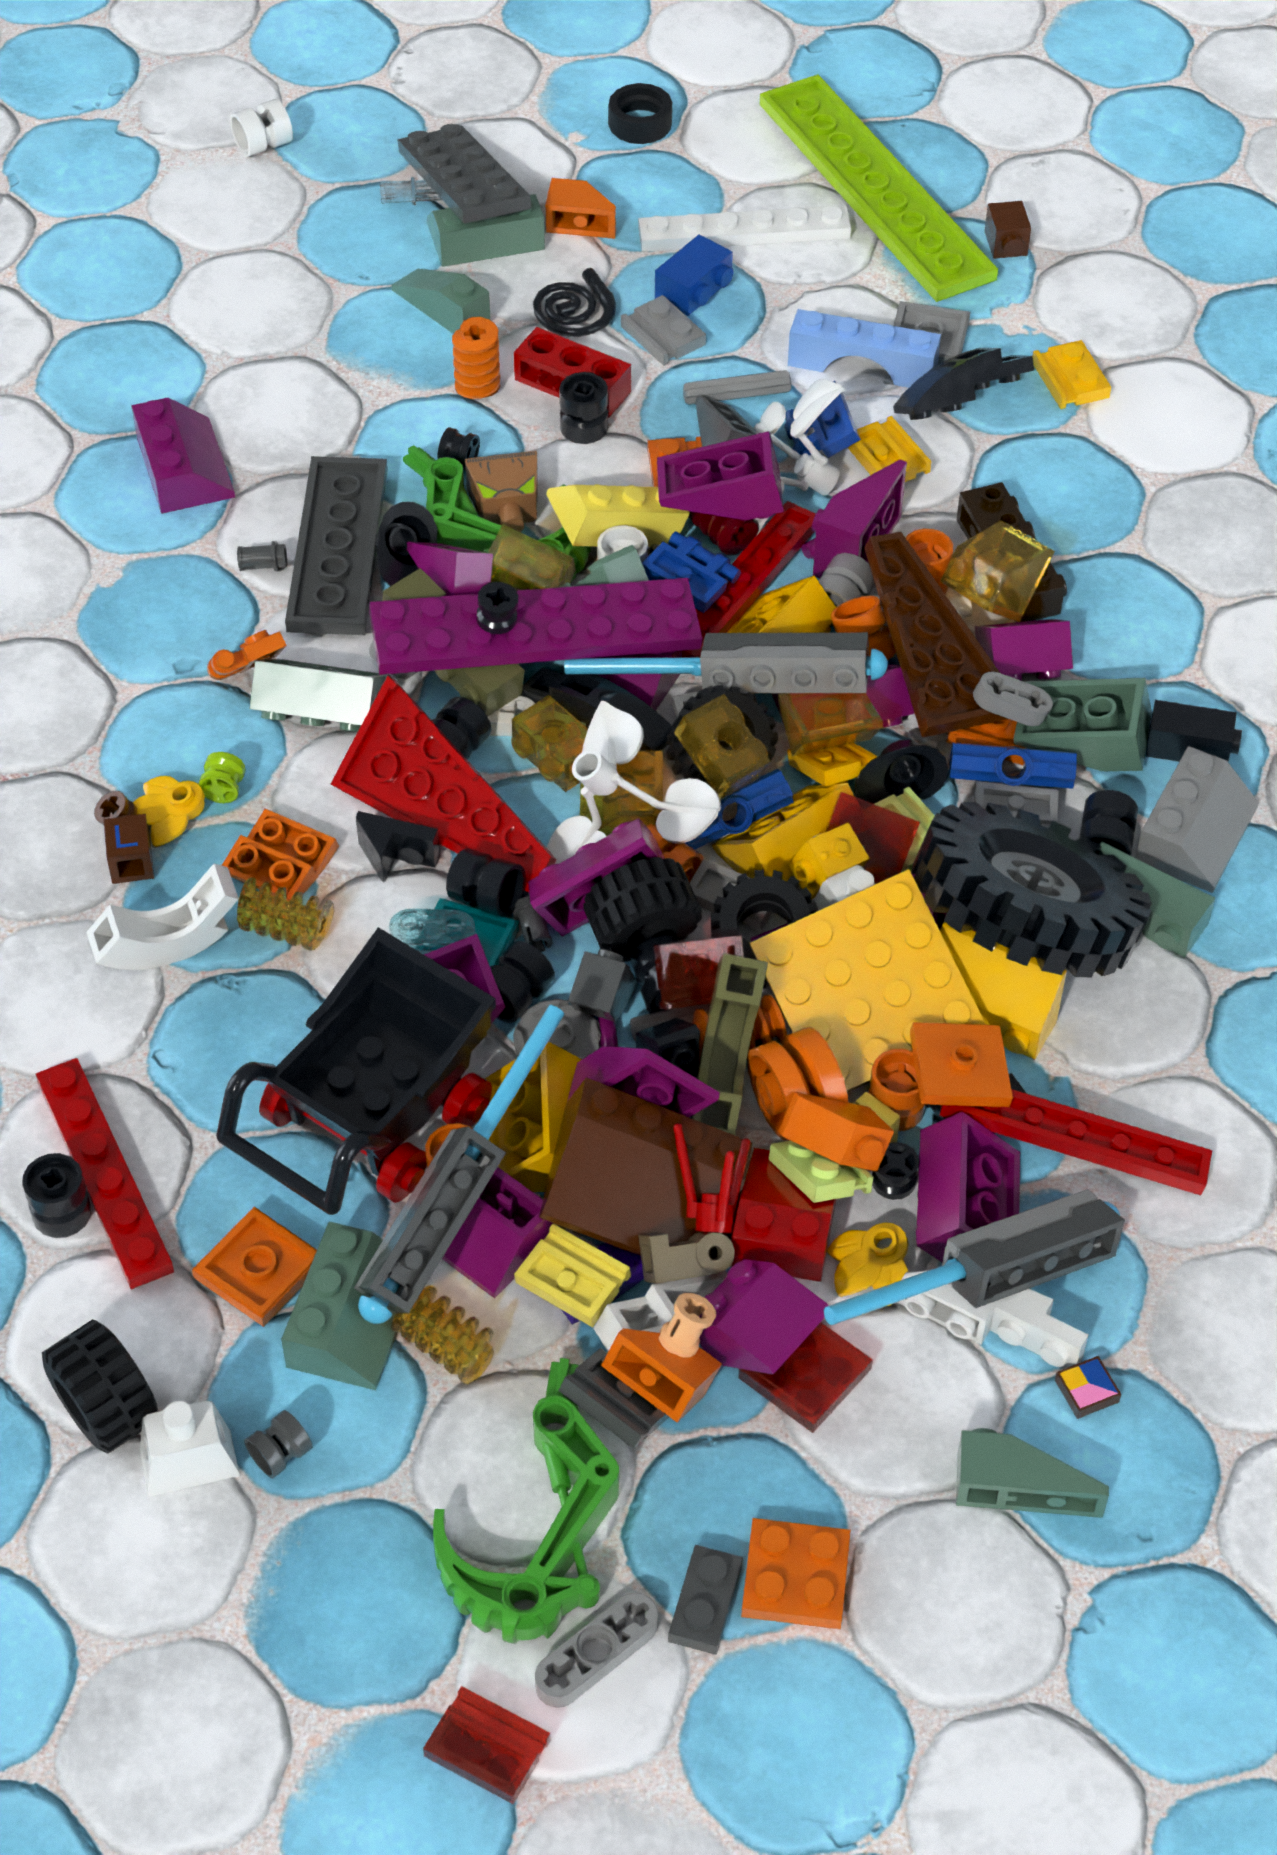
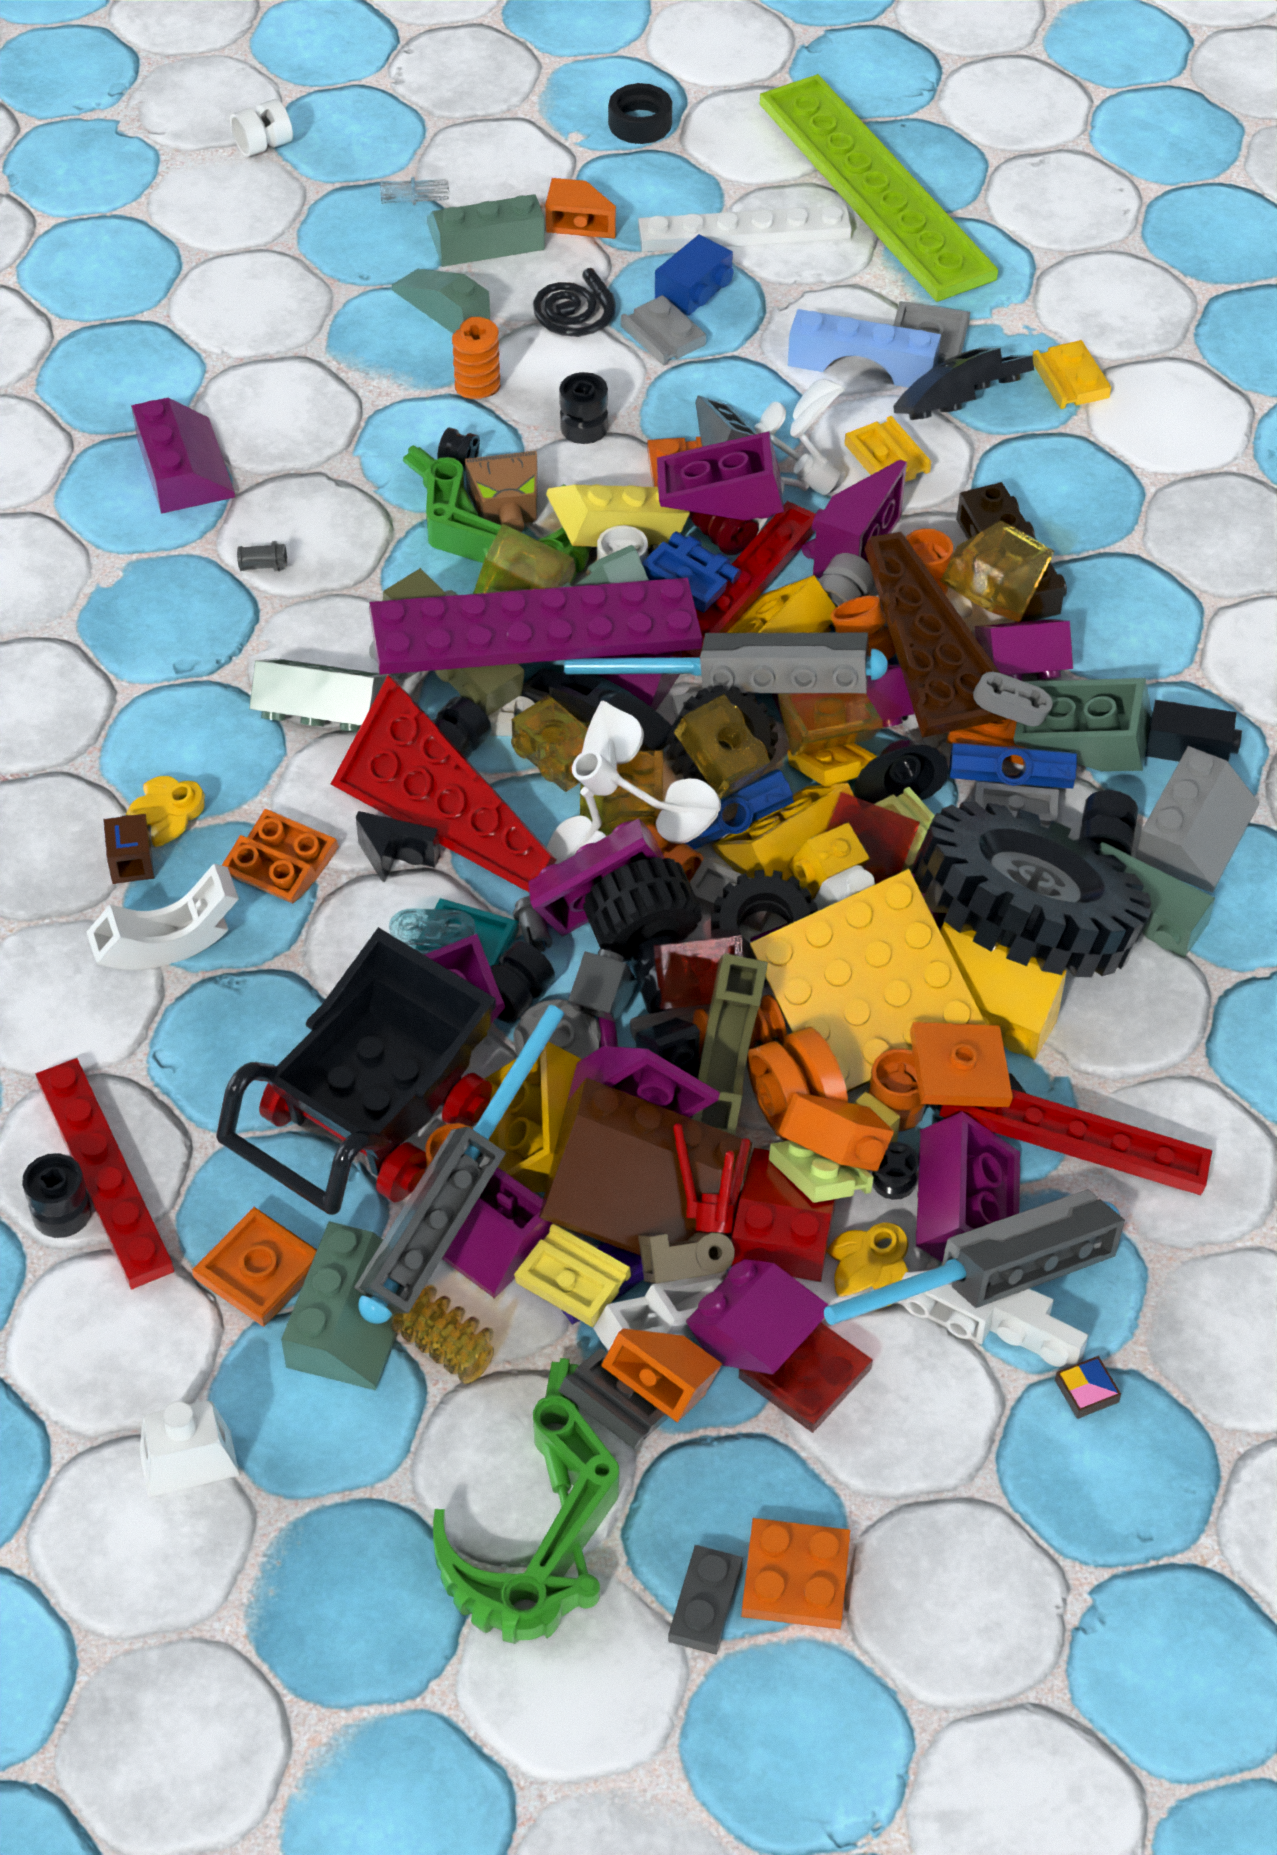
black tyre [42,1319,158,1454] -> none
reddish brown bush [94,791,137,825] -> none
lime wheel [198,752,246,804] -> none
orange plate [207,630,287,680] -> none
clear yellow piece [237,877,334,951] -> none
dark grey wheel [244,1410,313,1479] -> none
dark grey plate [285,456,388,635] -> none
black piece [376,502,437,586] -> none
dark grey plate [397,124,531,224] -> none
magenta slope [407,541,493,596] -> none
clear red plate [423,1686,551,1804] -> none
black wheel [446,848,526,917] -> none
black wheel [476,582,518,634] -> none
red brick [514,327,631,418] -> none
light grey beam [535,1593,658,1708] -> none
light nougat bush [659,1293,716,1358] -> none
light grey axle [683,370,791,405] -> none
blue plate [784,381,861,458] -> none
sand green slope [956,1428,1109,1518] -> none
reddish brown brick [984,201,1031,259] -> none

